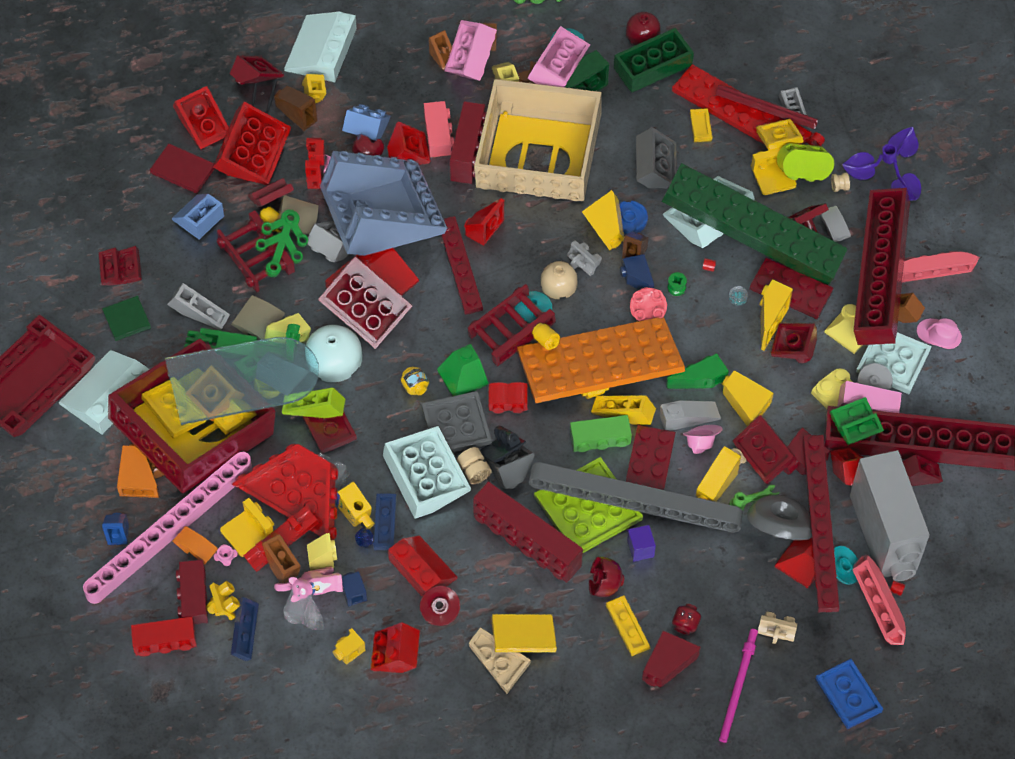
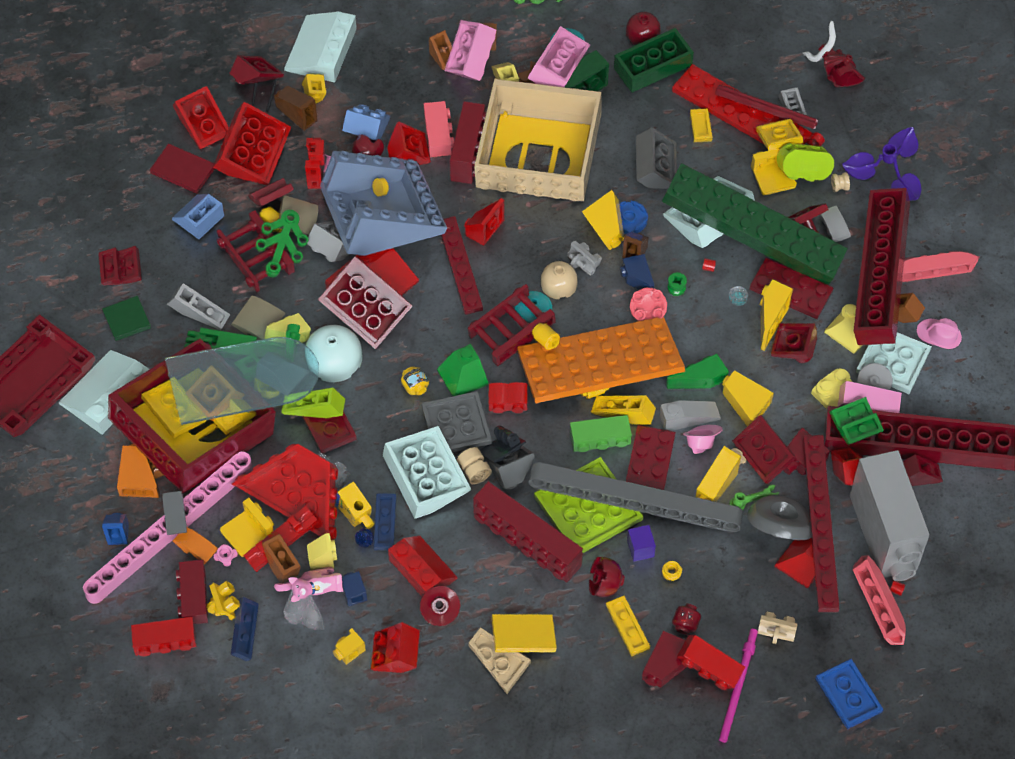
teal dish [834,546,858,585] -> none
none -> dark grey slope [162,491,187,535]
none -> yellow tile [372,178,389,197]
none -> yellow plate [662,561,682,581]
none -> red brick [677,635,745,690]
none -> dark red helmet [803,21,866,87]

